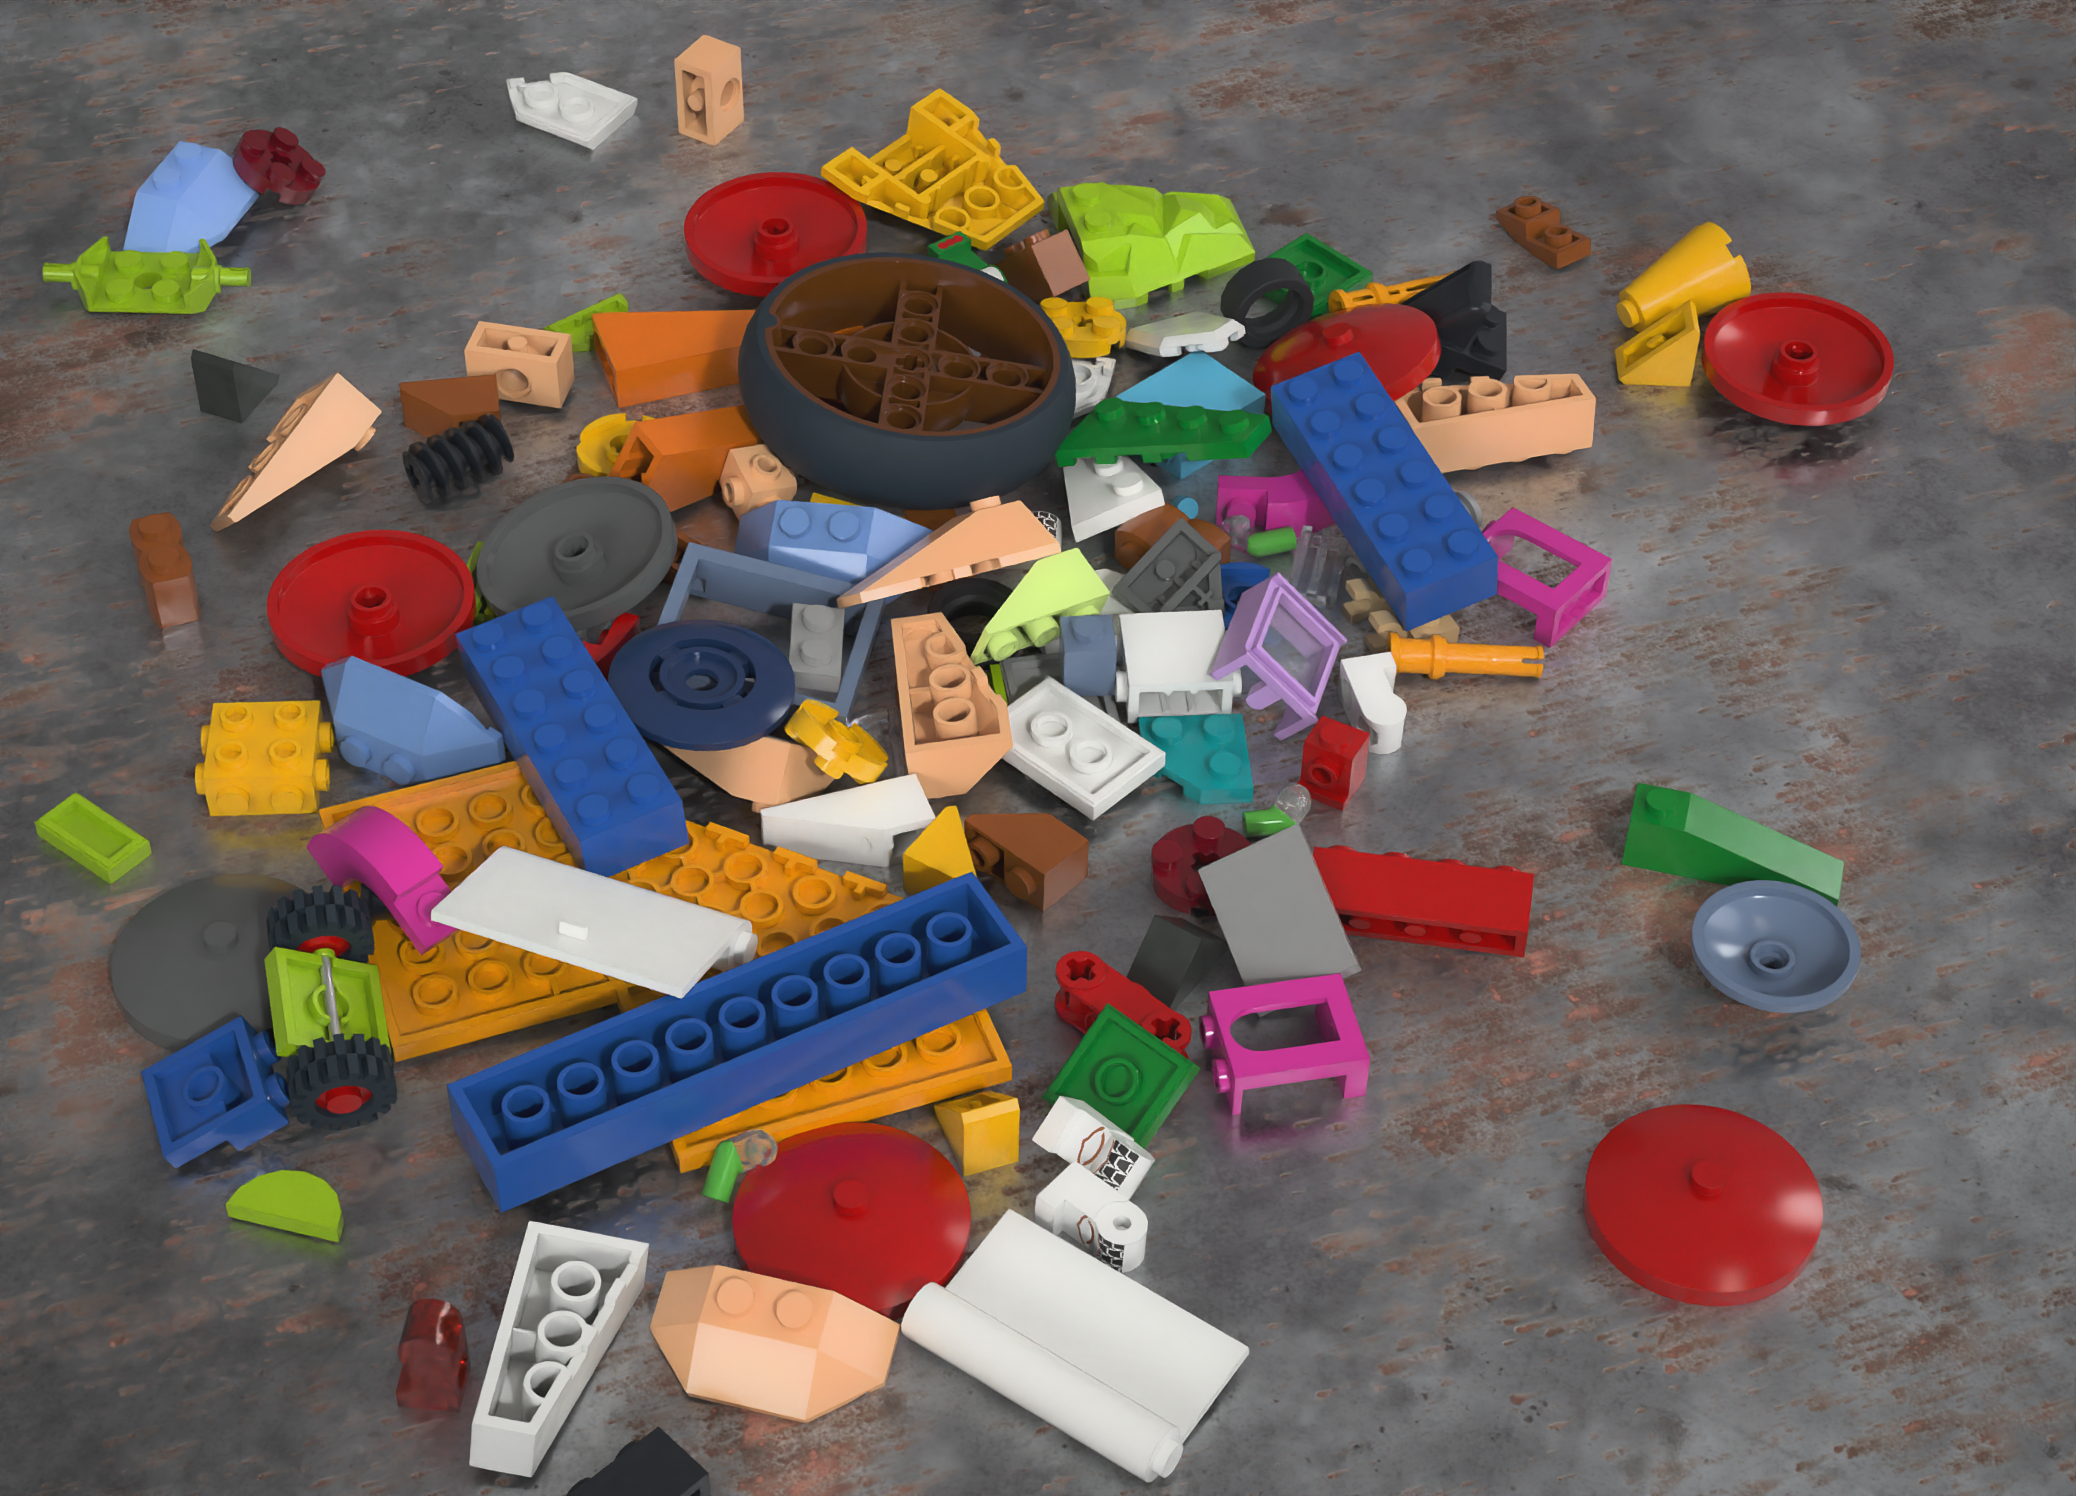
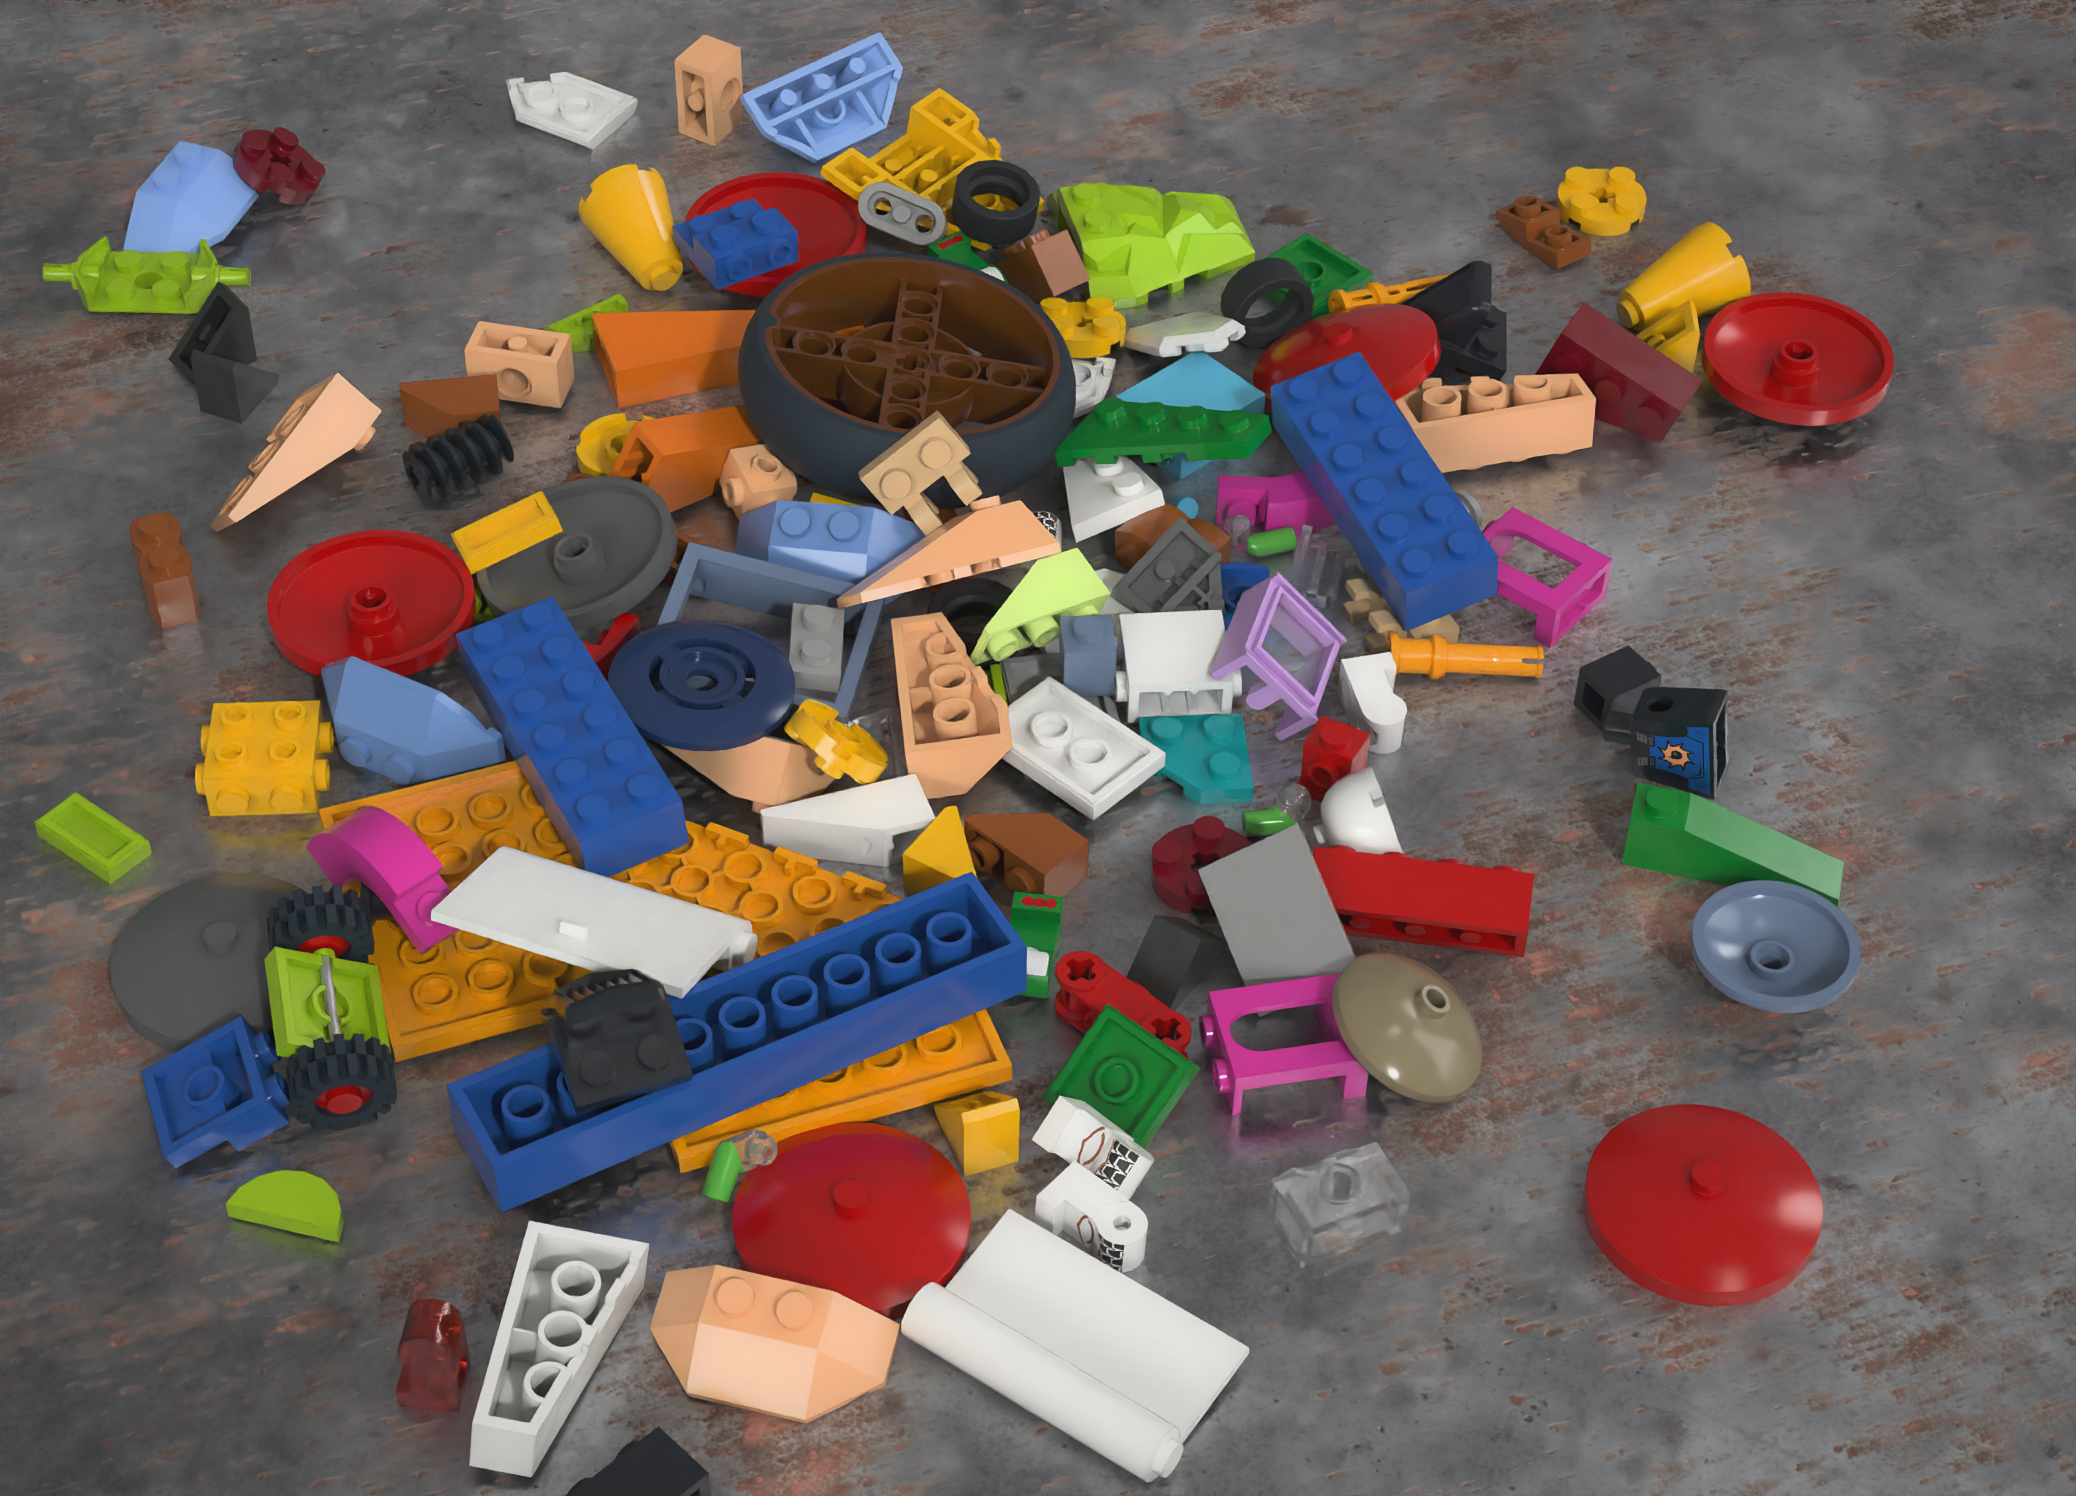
none -> pearl dark grey slope [169,282,258,385]
none -> yellow tile [451,491,563,575]
none -> black piece [541,969,693,1115]
none -> yellow cone [578,164,683,291]
none -> blue plate [672,198,799,290]
none -> light blue wedge [739,32,903,164]
none -> light grey plate [858,182,948,248]
none -> tan plate [858,410,982,536]
none -> black tyre [951,160,1041,245]
none -> green leg [1010,892,1064,999]
none -> clear brick [1267,1142,1410,1268]
none -> white cylinder [1313,766,1403,855]
none -> dark tan dish [1332,952,1482,1103]
none -> dark red wedge [1535,302,1703,442]
none -> yellow plate [1556,166,1647,236]
none -> black brick [1574,645,1661,732]
none -> black torso [1603,687,1729,799]

